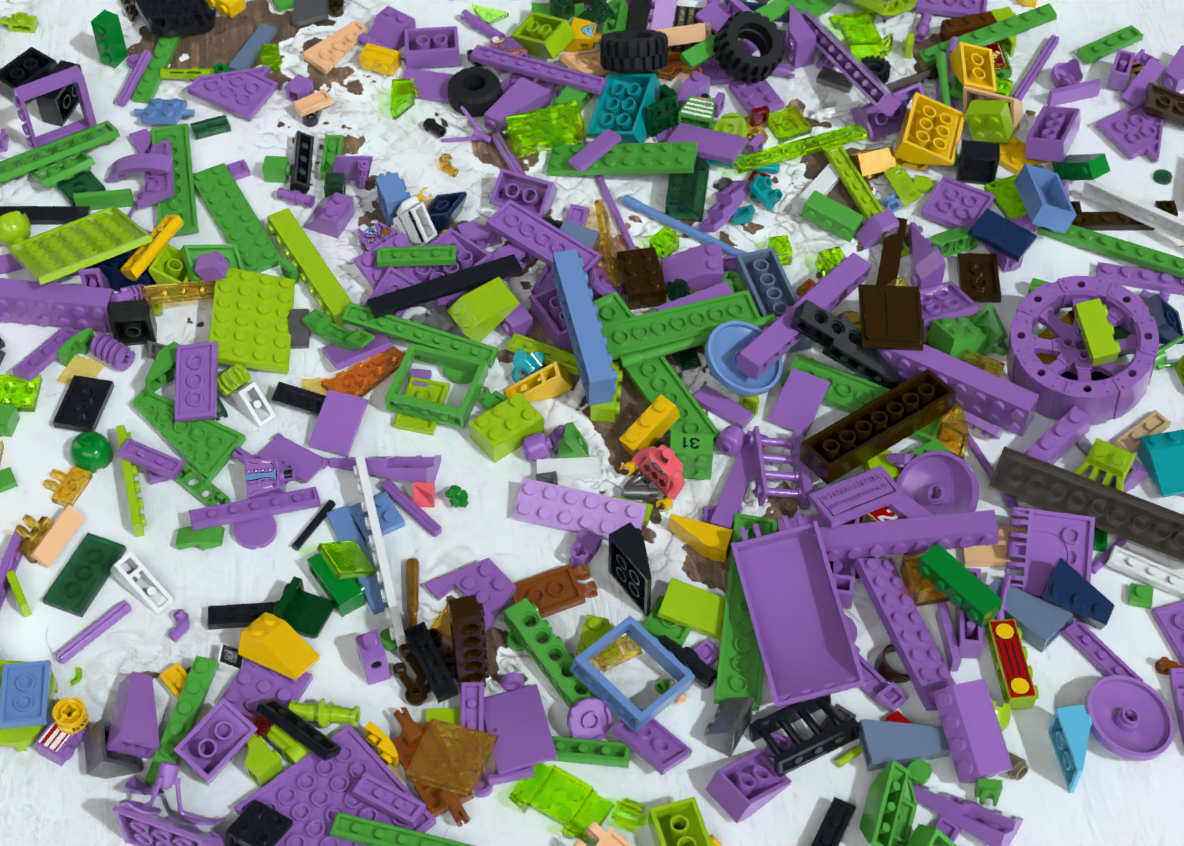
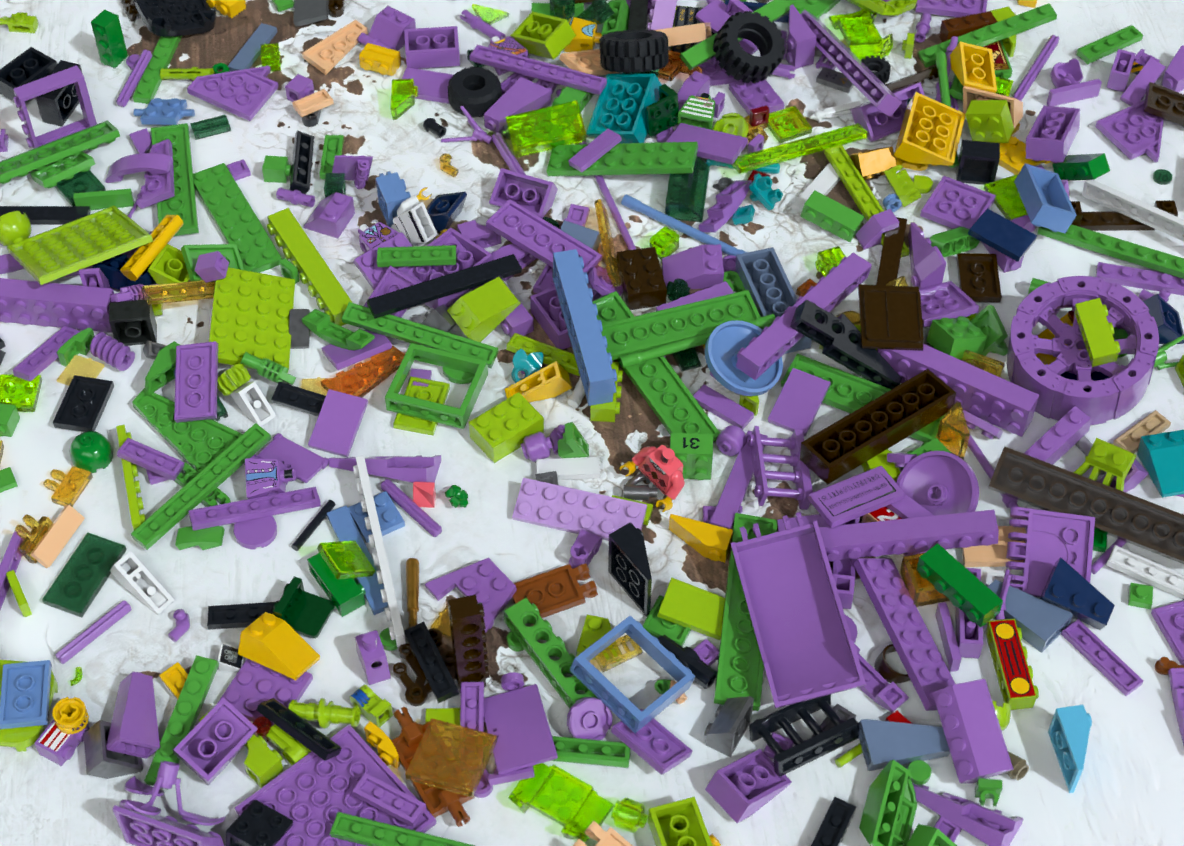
bright green plate [477,386,508,411] -> none
yellow brick [619,394,681,457] -> none
clear neon green brick [768,235,793,266] -> none
medium lavender dish [1084,675,1175,761] -> none
none -> bright green plate [131,423,271,550]
none -> bright green hinge [240,352,296,385]
none -> lime leg [349,684,393,727]

